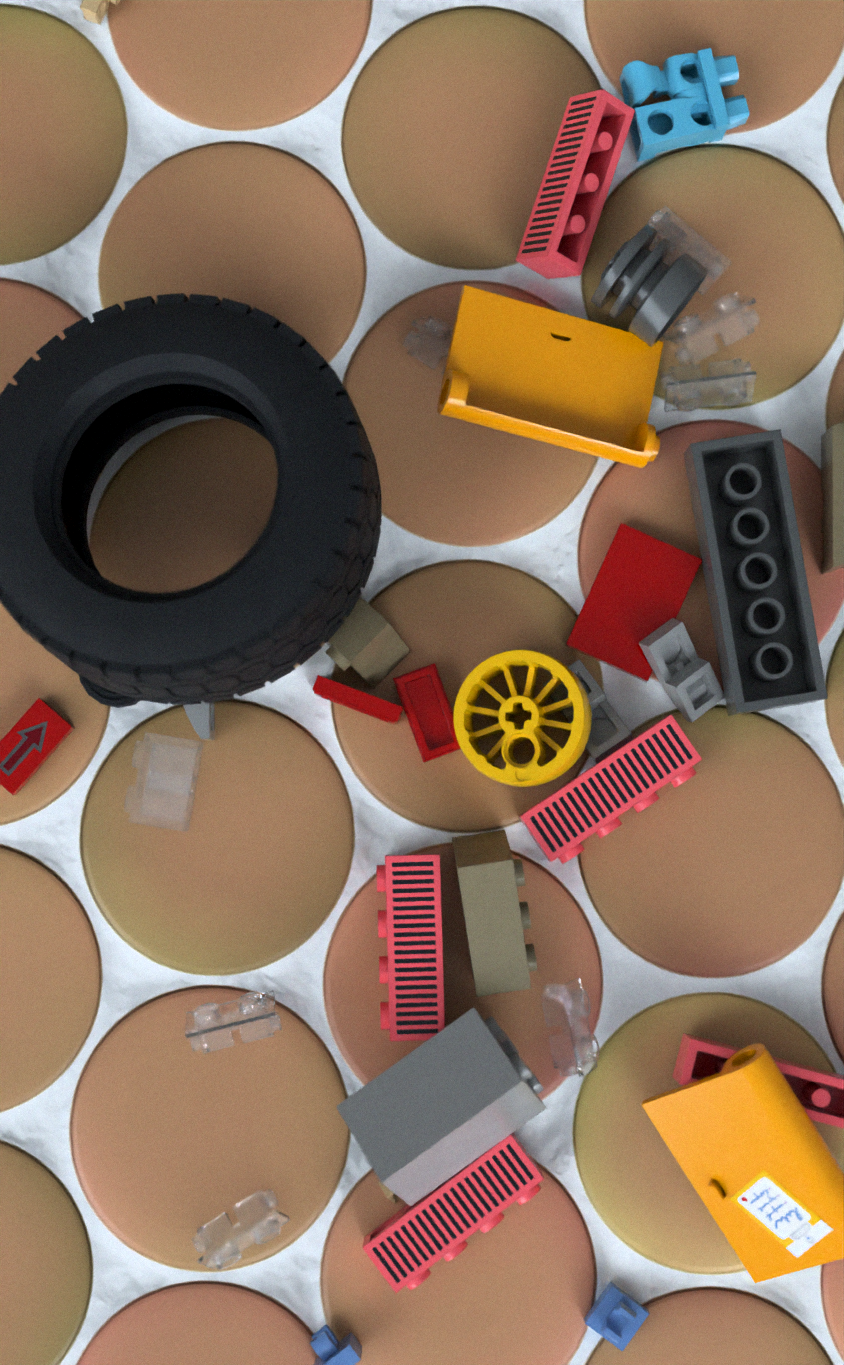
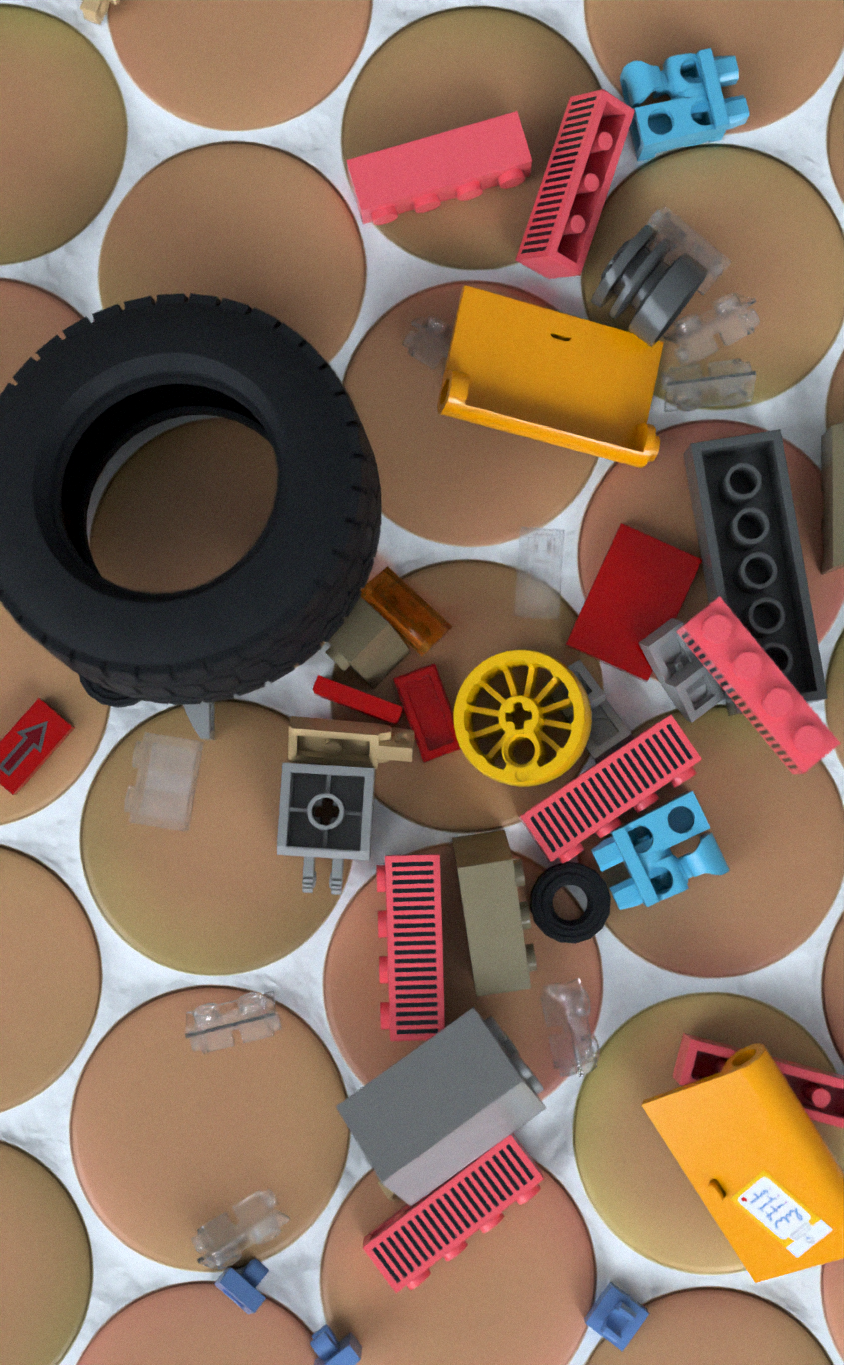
none -> medium blue tile [214,1258,269,1314]
none -> light grey hinge [277,763,376,895]
none -> tan hinge [288,716,414,769]
none -> coral brick [346,111,532,225]
none -> clear orange plate [361,566,453,657]
none -> clear hinge [514,526,565,620]
none -> black tyre [530,862,611,944]
none -> medium azure hips [590,791,730,910]
none -> coral brick [676,597,841,775]

